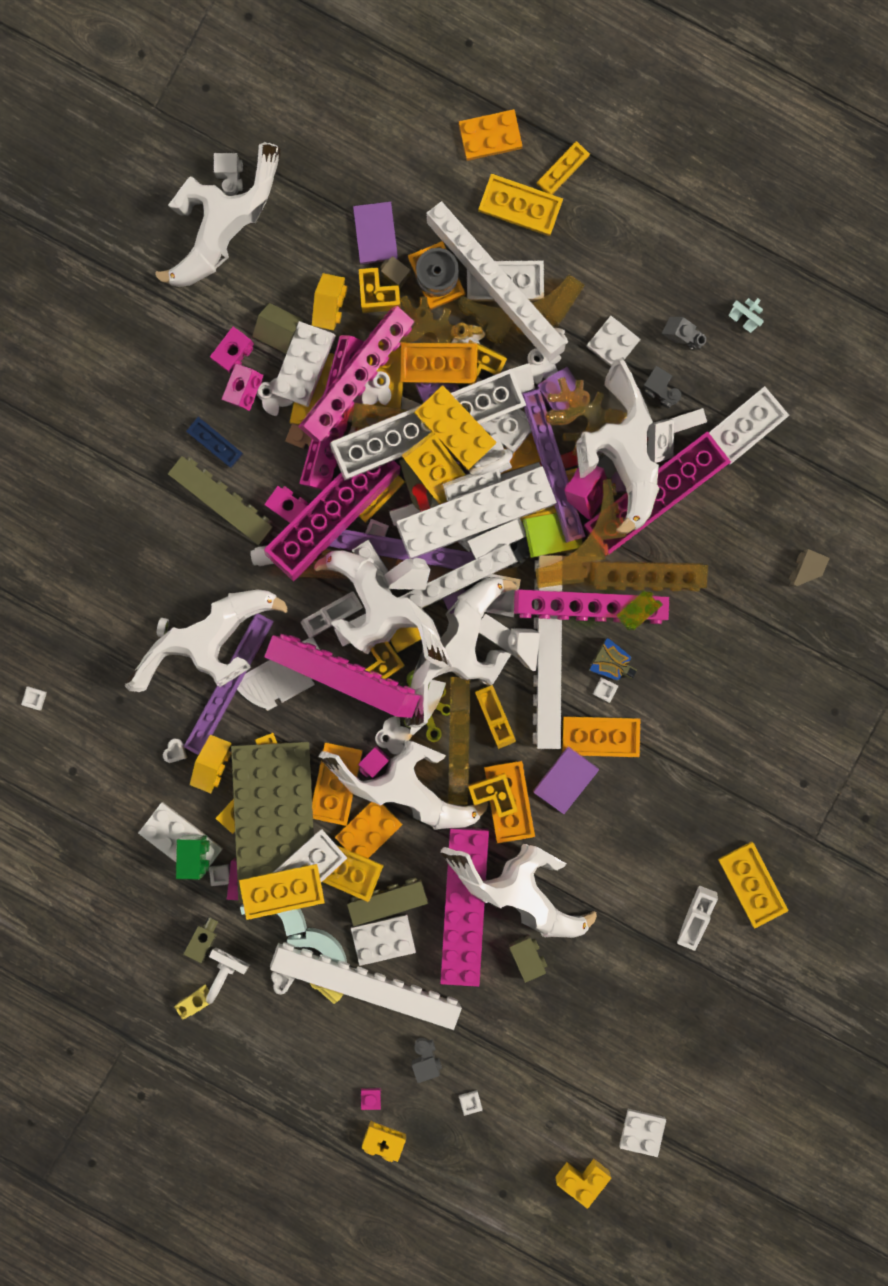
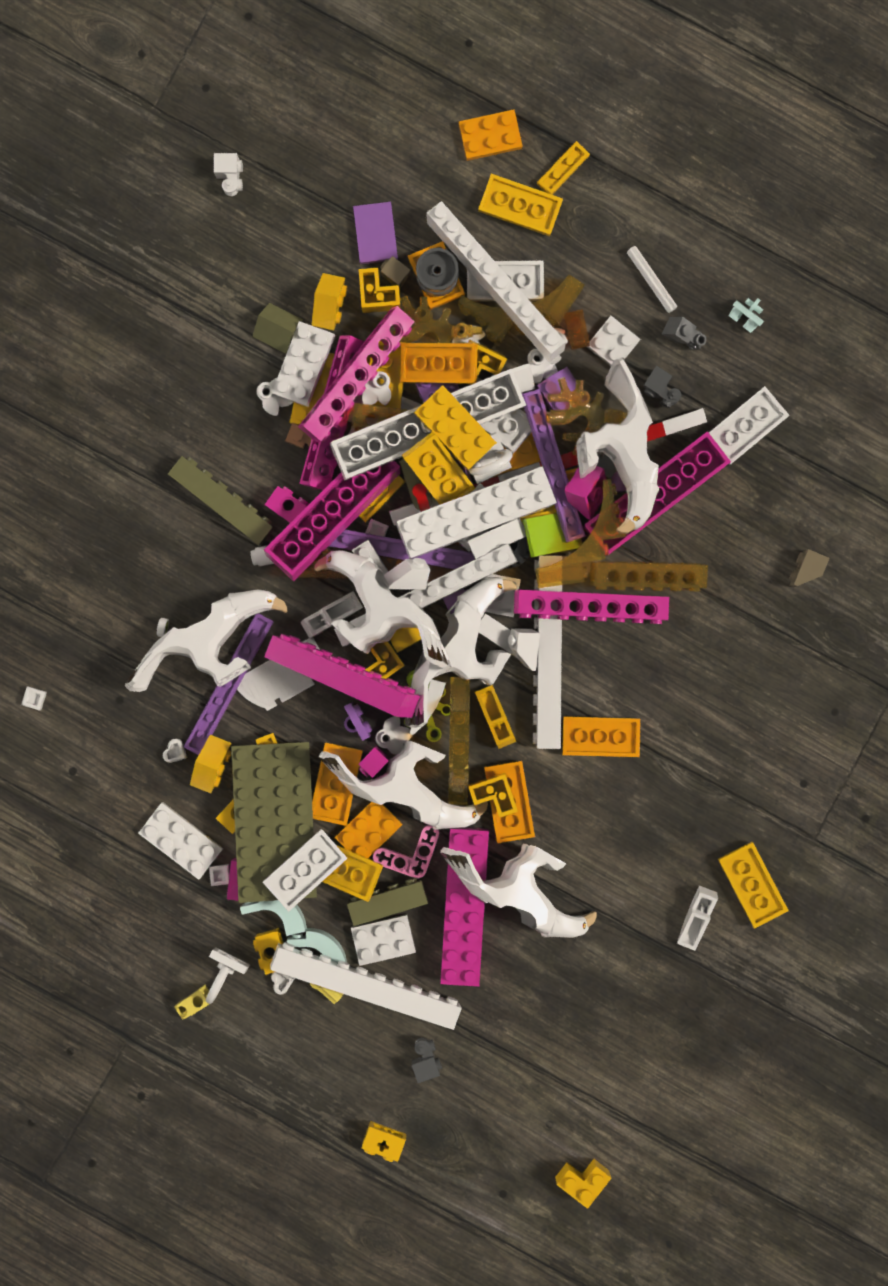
white animal [155,142,281,287] -> none
green brick [176,835,210,879] -> none
olive torso [183,917,218,963] -> none
dark blue plate [186,417,243,468] -> none
dark pink brick [210,326,254,374] -> none
dark pink brick [222,364,264,411] -> none
yellow plate [239,864,325,920] -> none
dark pink plate [361,1088,381,1110] -> none
white tile [442,468,502,502] -> none
white tile [459,1090,483,1116] -> none
olive brick [509,935,548,983] -> none
medium lavender tile [533,746,599,814] -> none
torso [588,638,637,681] -> none
white tile [592,677,618,703] -> none
clear neon green hinge [616,590,663,630] -> none
white plate [619,1109,666,1157] -> none
white plate [647,419,674,463] -> none
none -> yellow brick [253,928,283,975]
none -> medium lavender plate [344,702,372,741]
none -> bright pink beam [373,824,439,878]
none -> clear orange plate [564,309,590,350]
none -> white axle [627,246,677,313]

